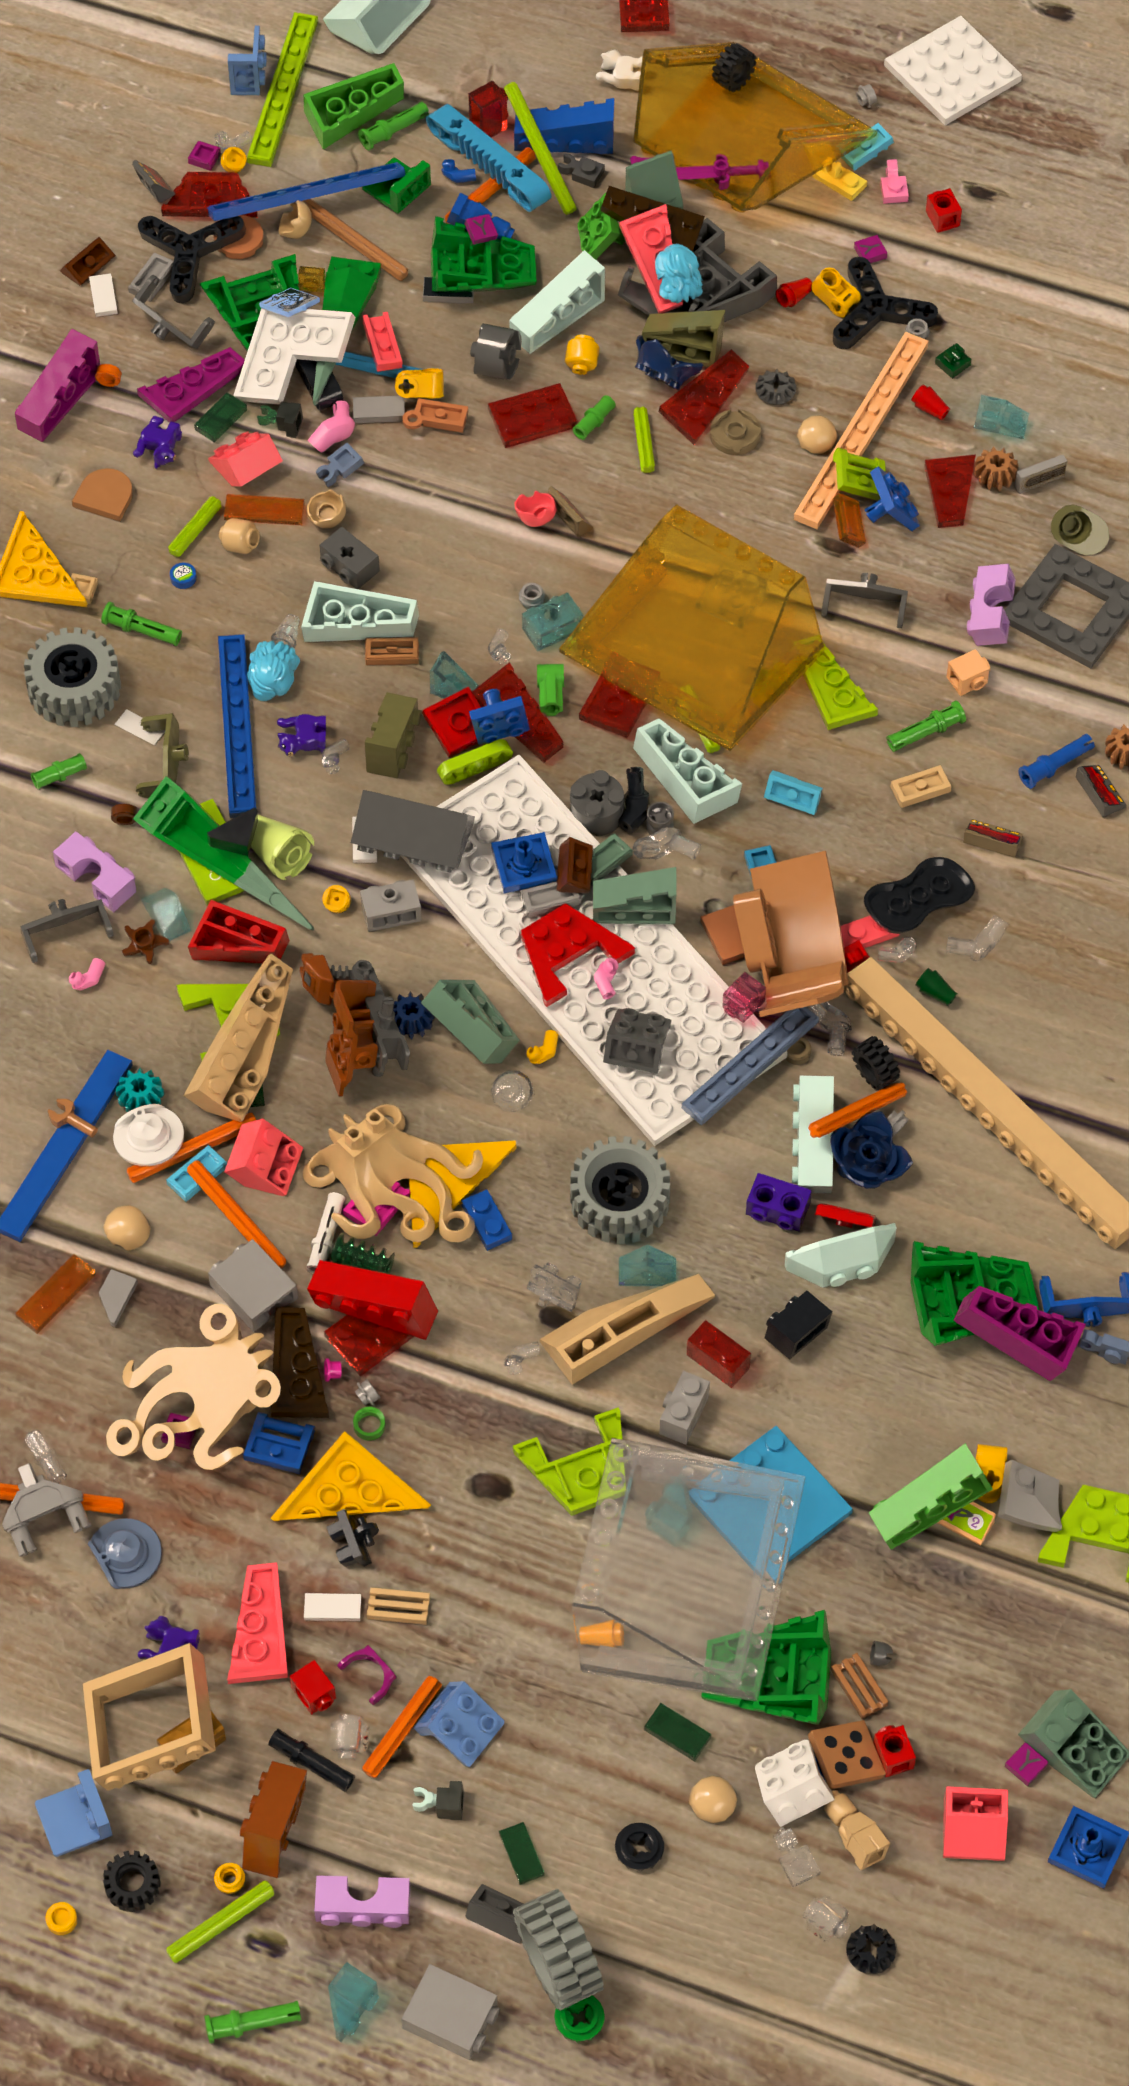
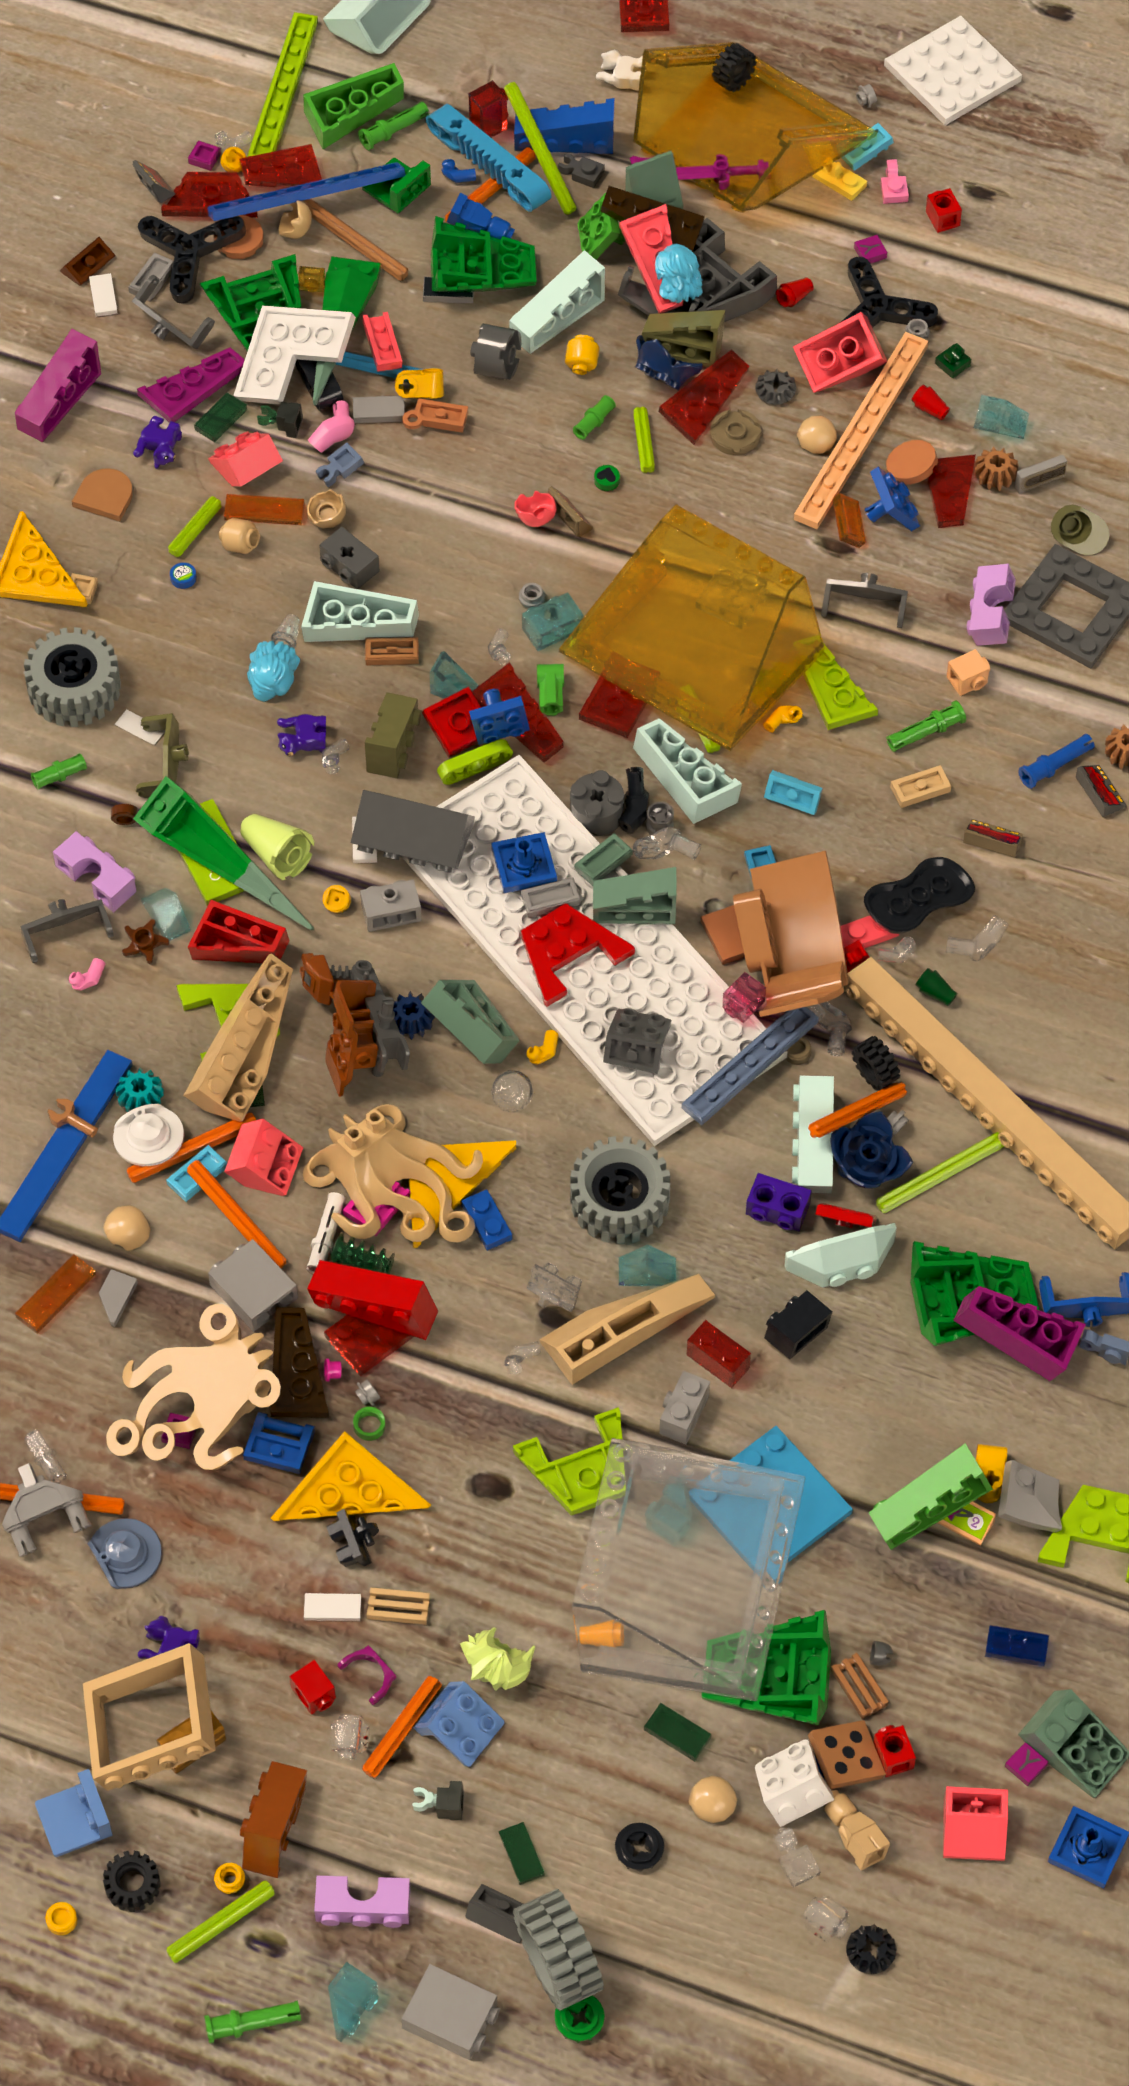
orange tile [95,364,122,387] -> none
bright green pin [101,601,182,646] -> none
black slope [207,807,258,856] -> none
blue tile [218,634,256,818] -> none
coral wing [227,1562,288,1684] -> none
medium blue bracket [228,25,267,95] -> none
piece [259,288,320,317] -> none
black pin [268,1728,355,1792] -> none
magenta tile [465,214,498,245] -> none
clear red plate [488,383,578,448] -> none
reddish brown slope [557,837,593,894] -> none
bright pink arm [594,958,619,999] -> none
yellow piece [811,267,861,318] -> none
lime plate [833,448,886,501] -> none
none -> clear red wing [239,144,322,187]
none -> yellowish green hair [460,1627,535,1691]
none -> green tile [594,465,620,491]
none -> yellow arm [763,706,803,733]
none -> coral slope [793,312,887,393]
none -> lime axle [876,1132,1004,1213]
none -> nougat tile [886,440,938,485]
none -> clear blue plate [985,1625,1049,1667]

